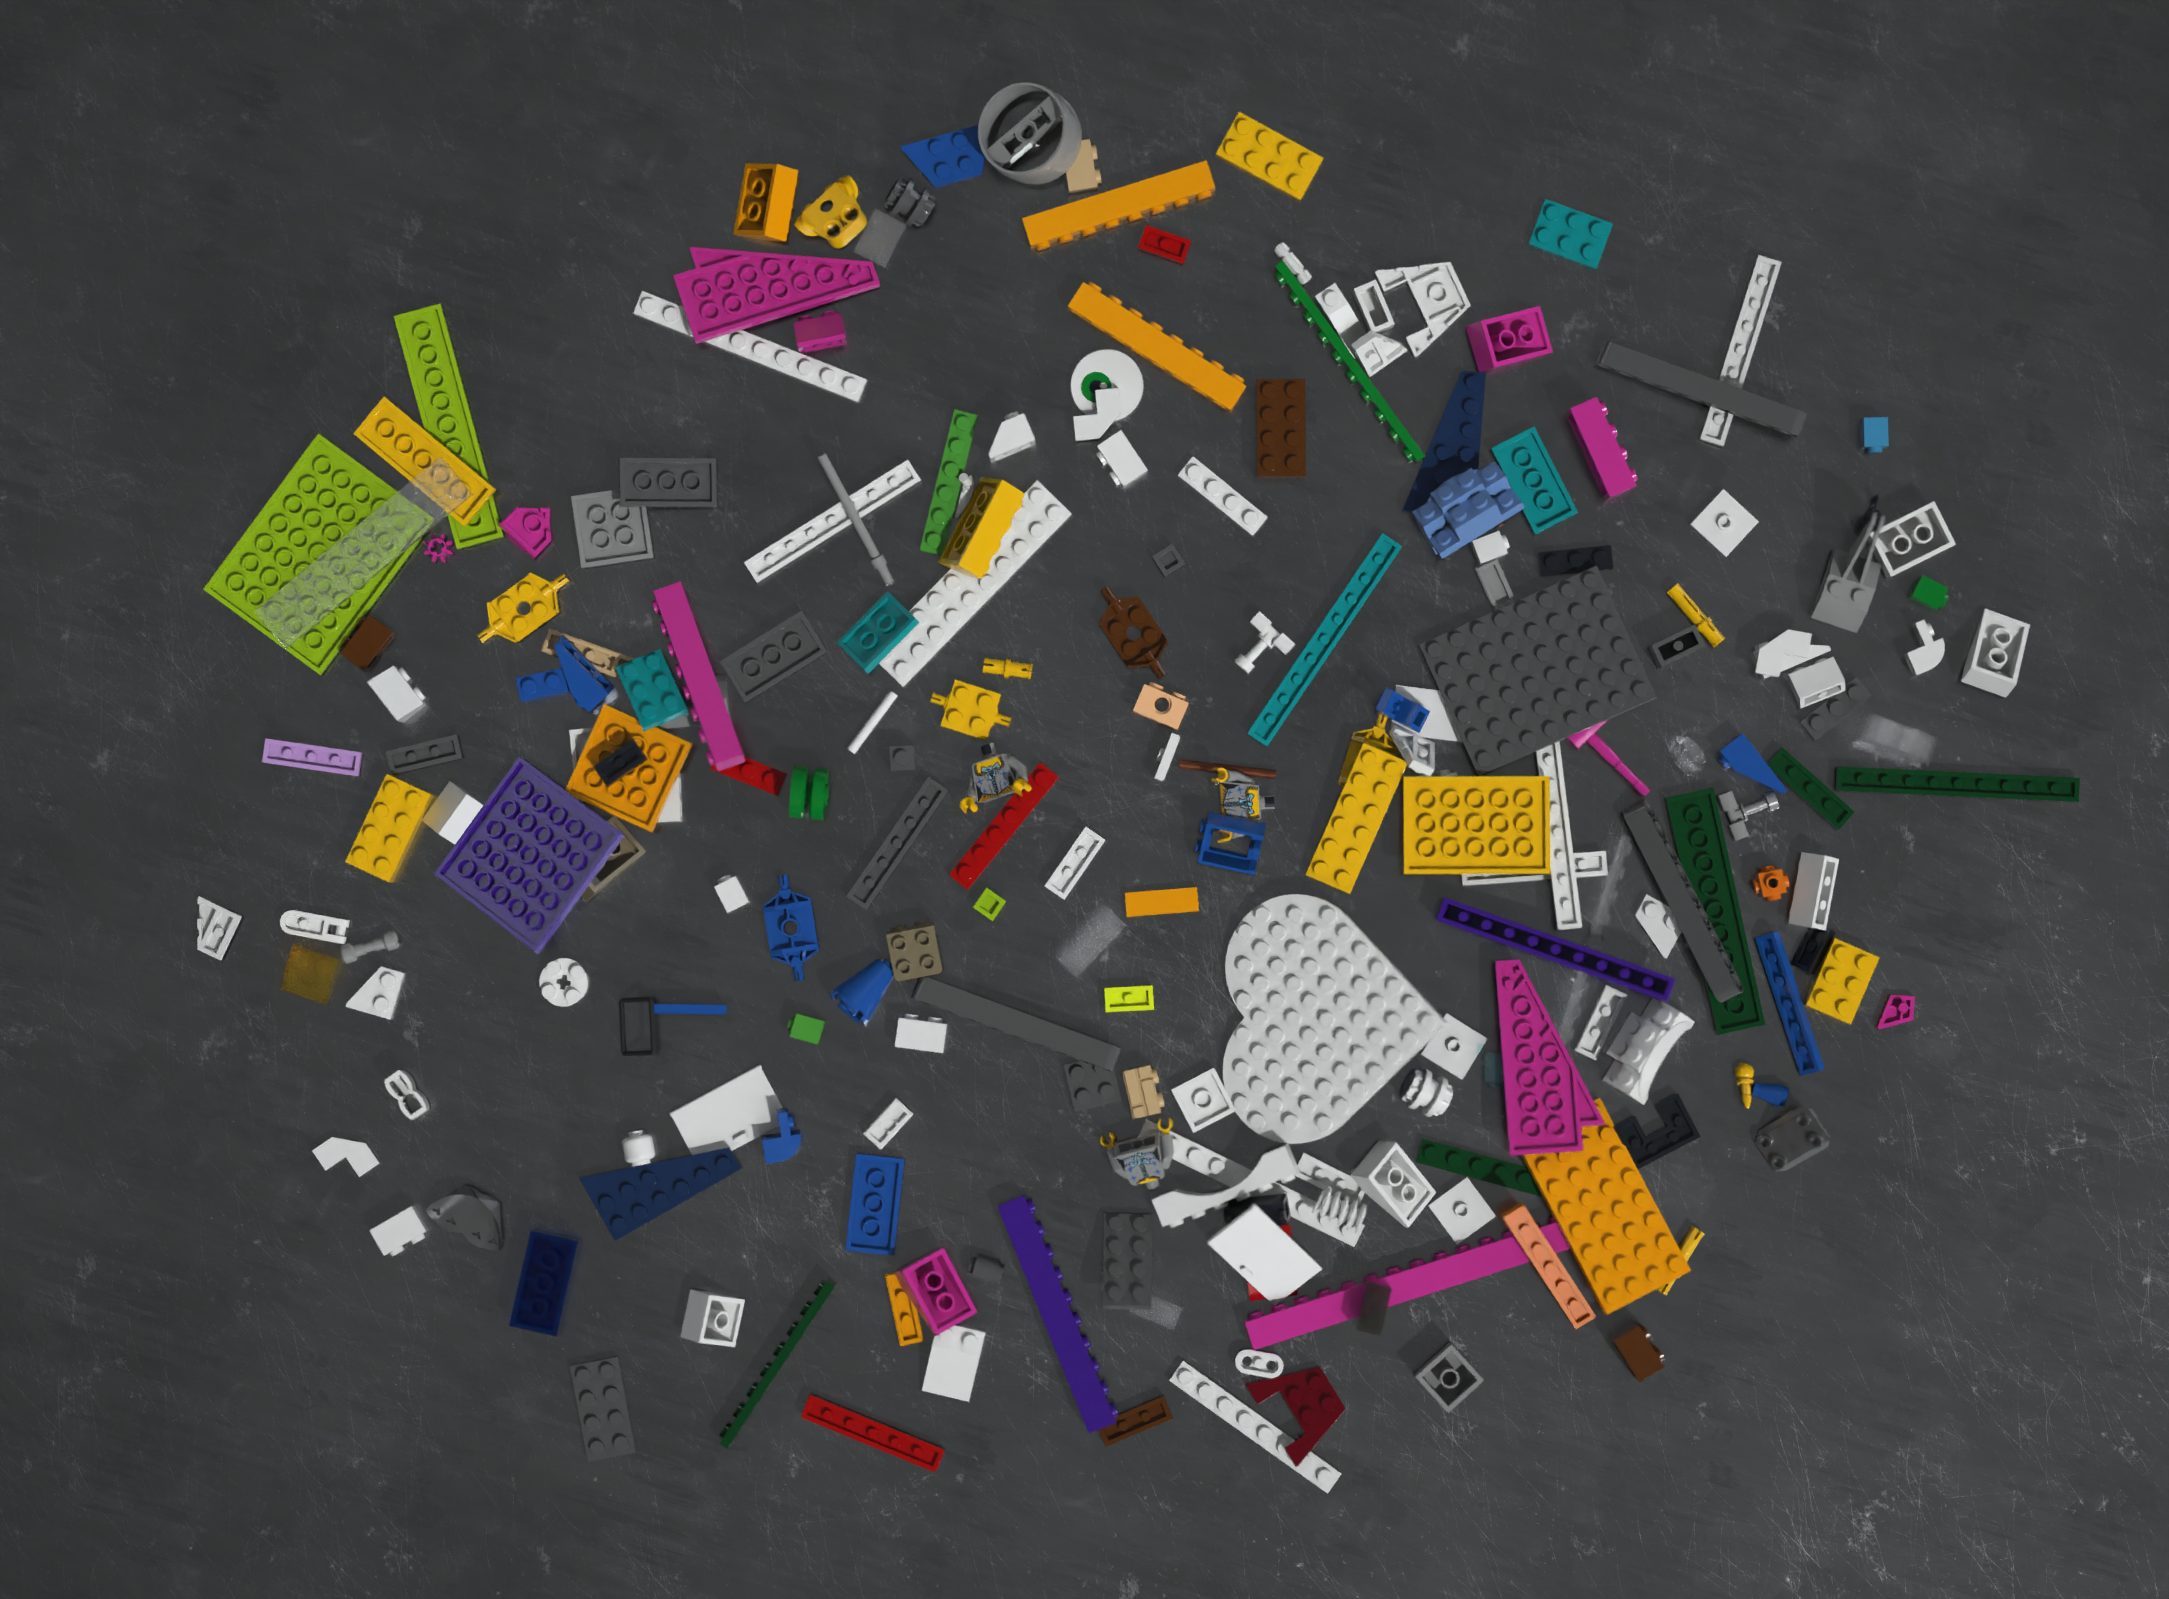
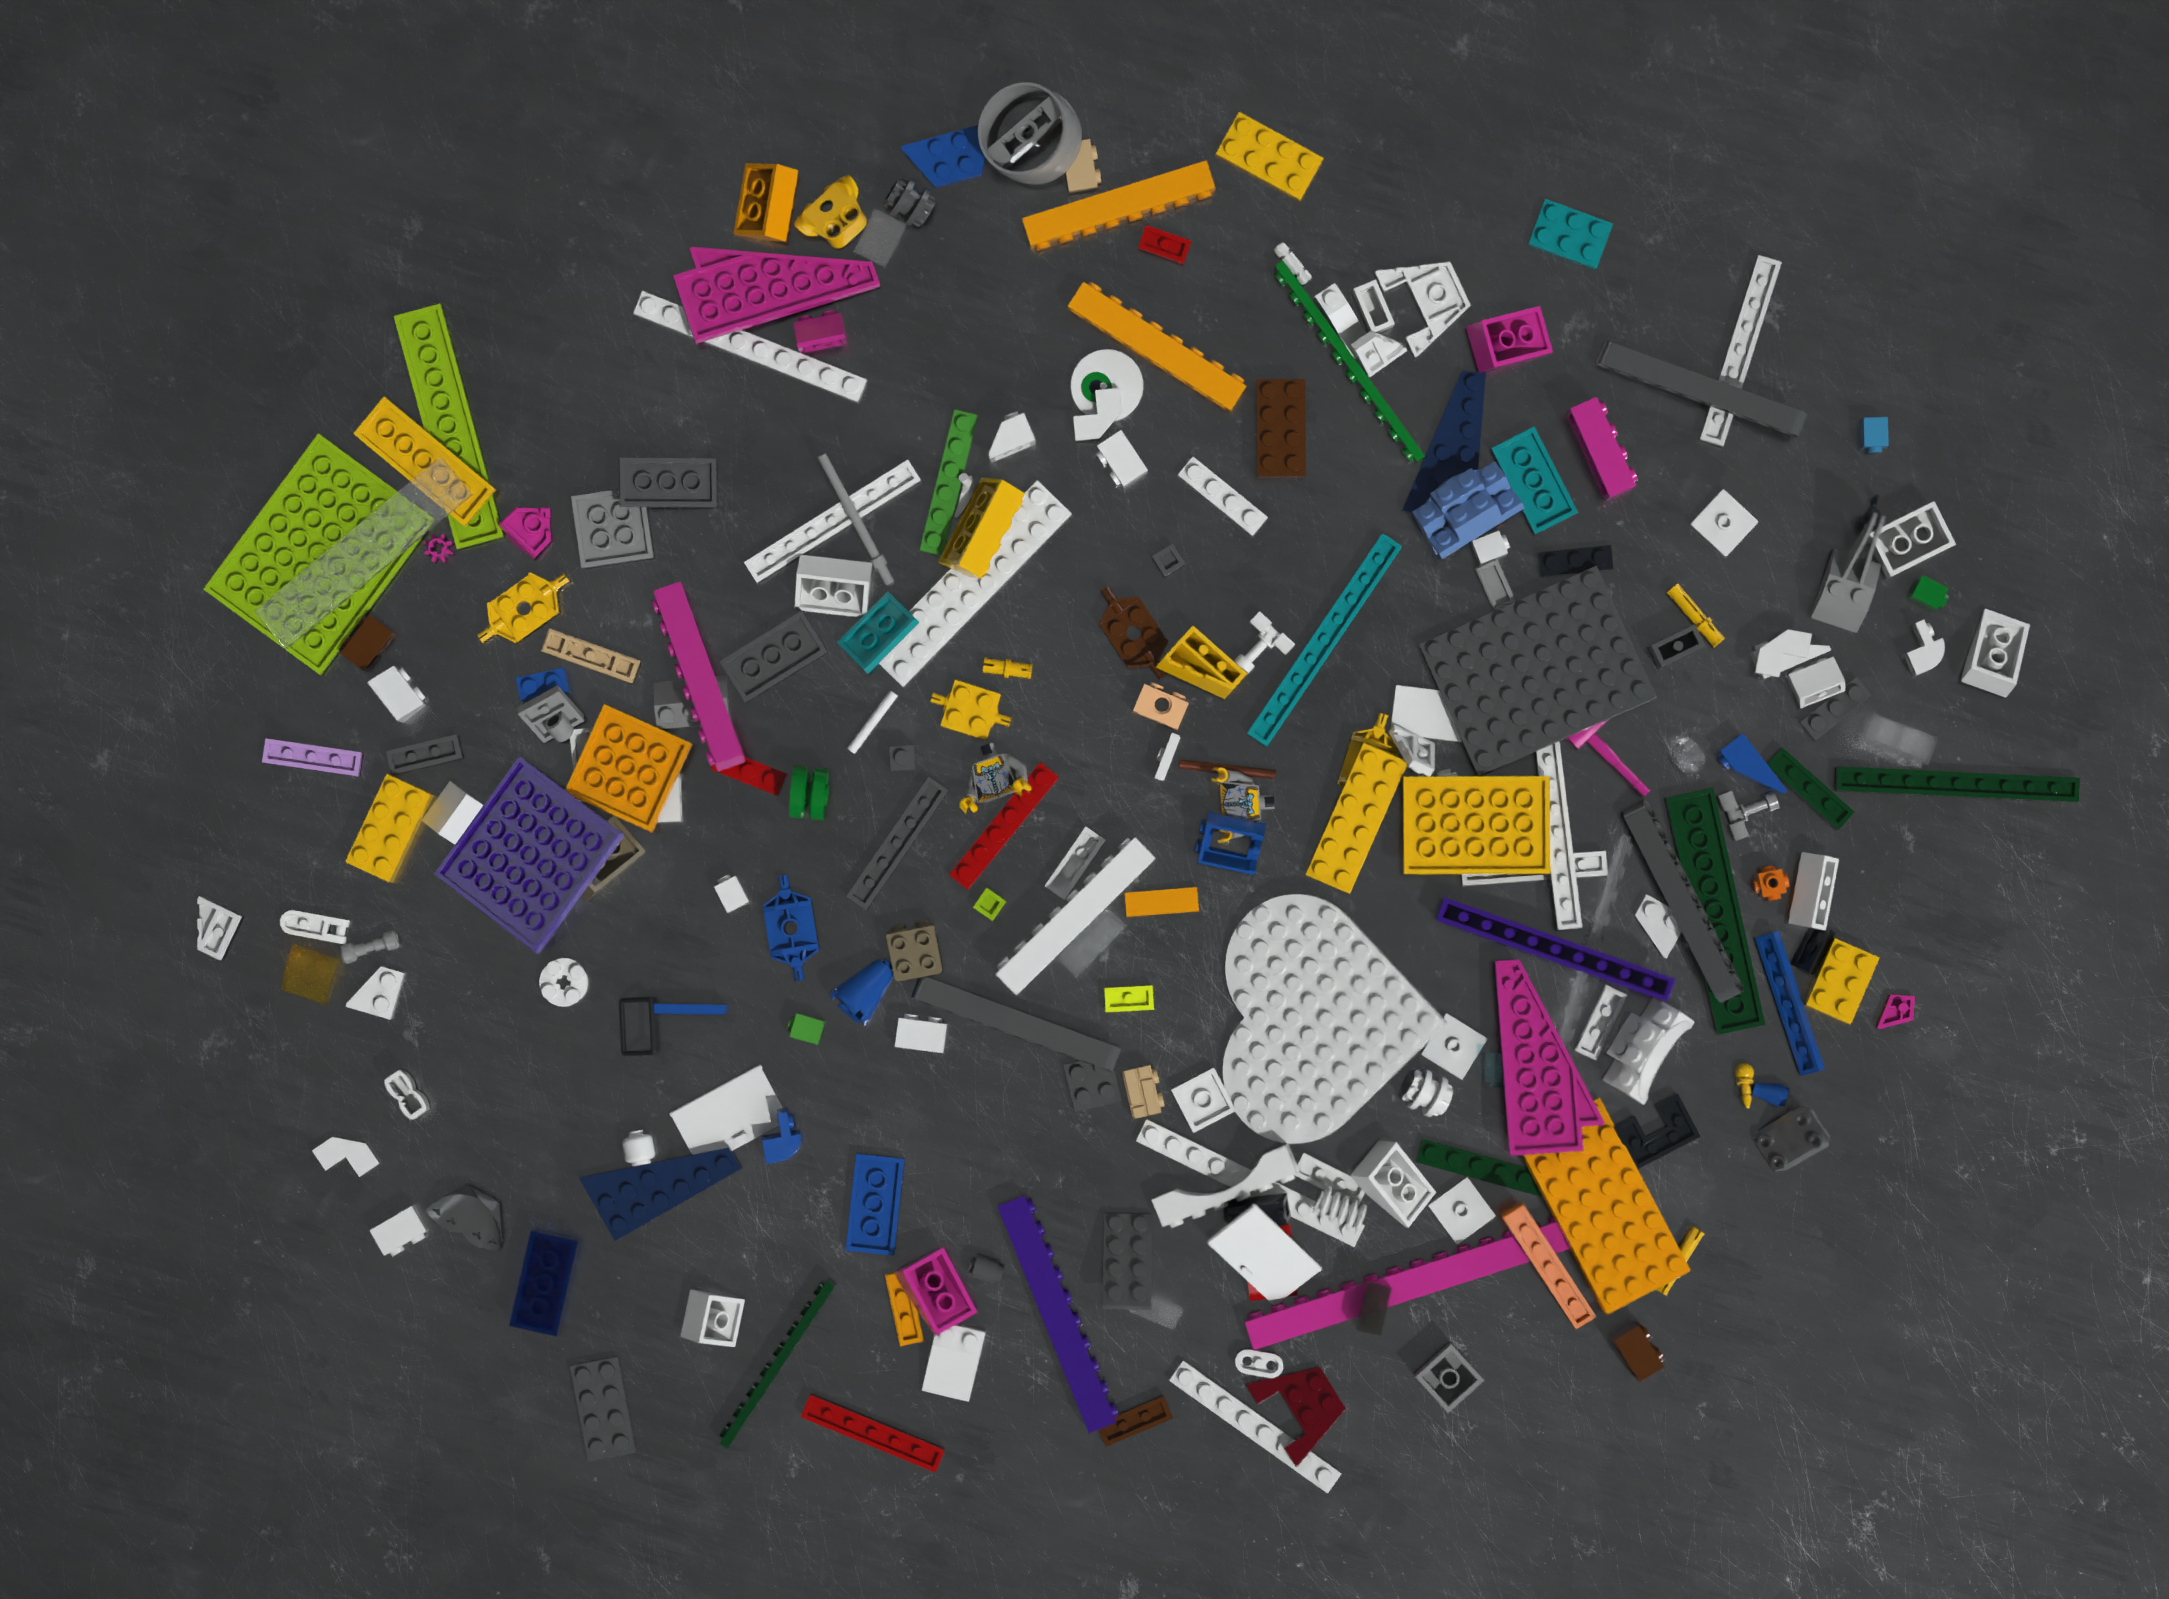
blue slope [554,635,614,712] -> none
black plate [594,739,648,787] -> none
teal plate [615,649,688,732] -> none
white plate [863,1098,914,1150] -> none
light grey torso [1100,1118,1174,1191] -> none
blue brick [1375,687,1430,733] -> none
none -> light grey plate [517,685,585,743]
none -> white slope [794,555,872,617]
none -> white brick [996,838,1155,995]
none -> yellow wedge [1156,626,1247,699]

